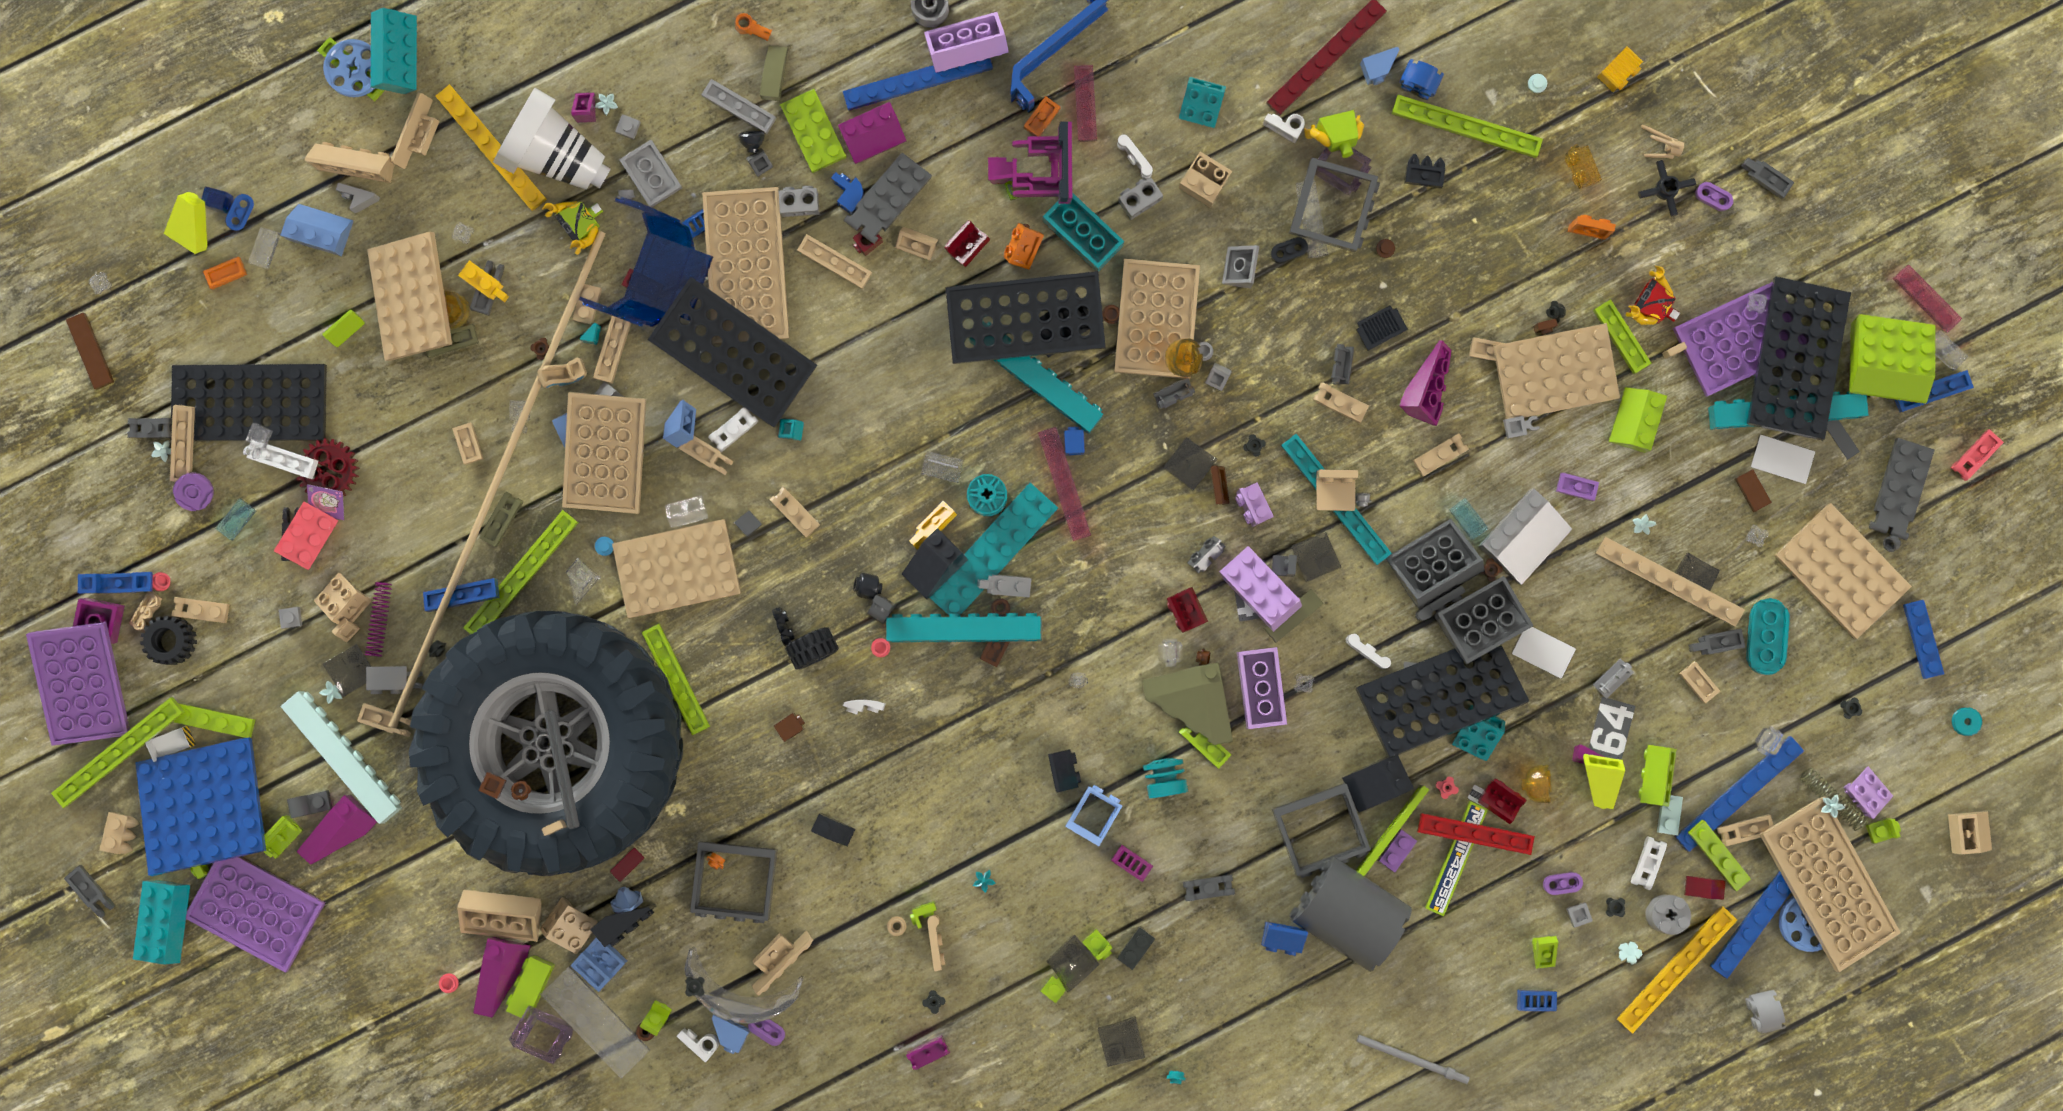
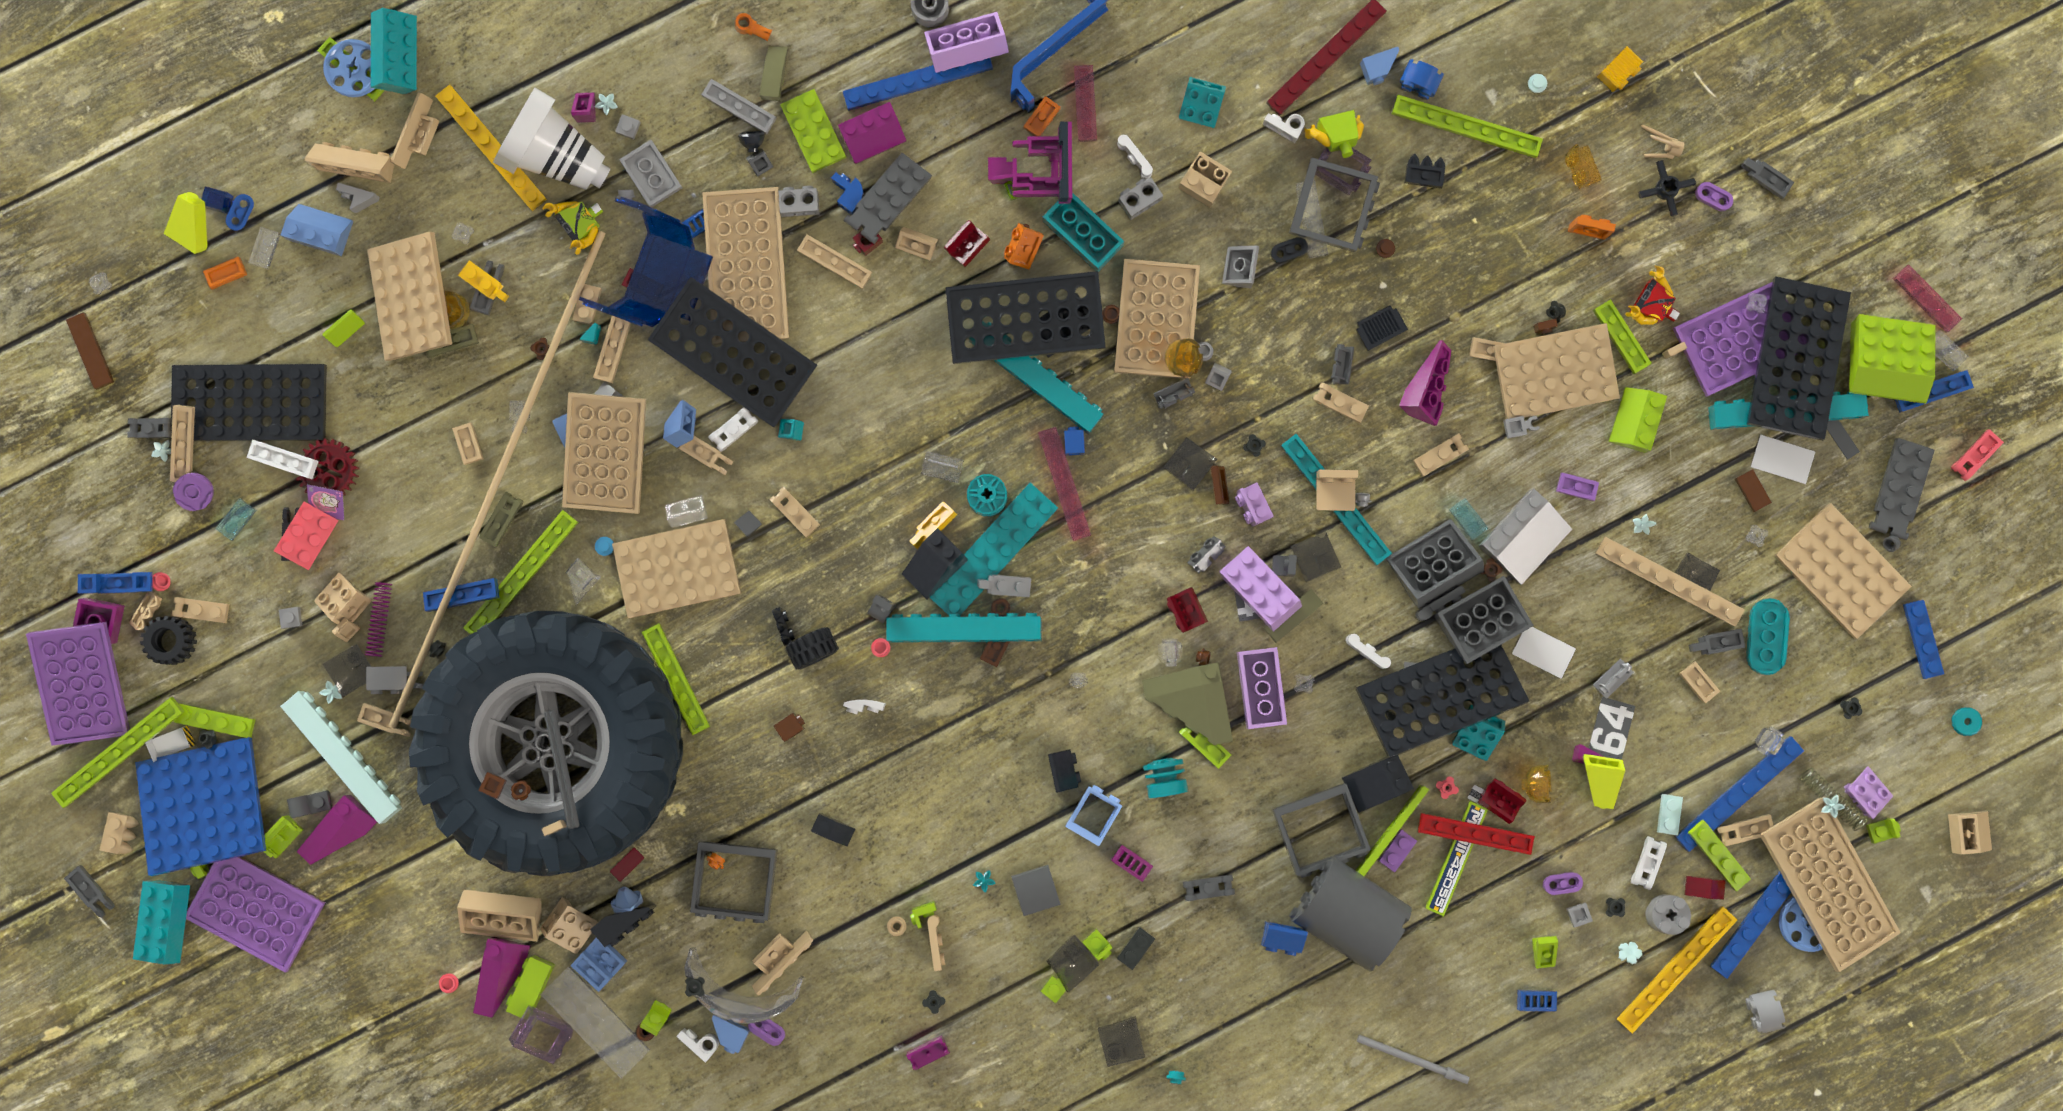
clear plate [243,423,273,459] -> none
tan animal [537,357,587,388] -> none
black head [853,573,883,600] -> none
lime brick [1639,745,1677,807] -> none
none -> pearl dark grey plate [196,729,217,749]
none -> dark grey slope [1011,865,1061,916]

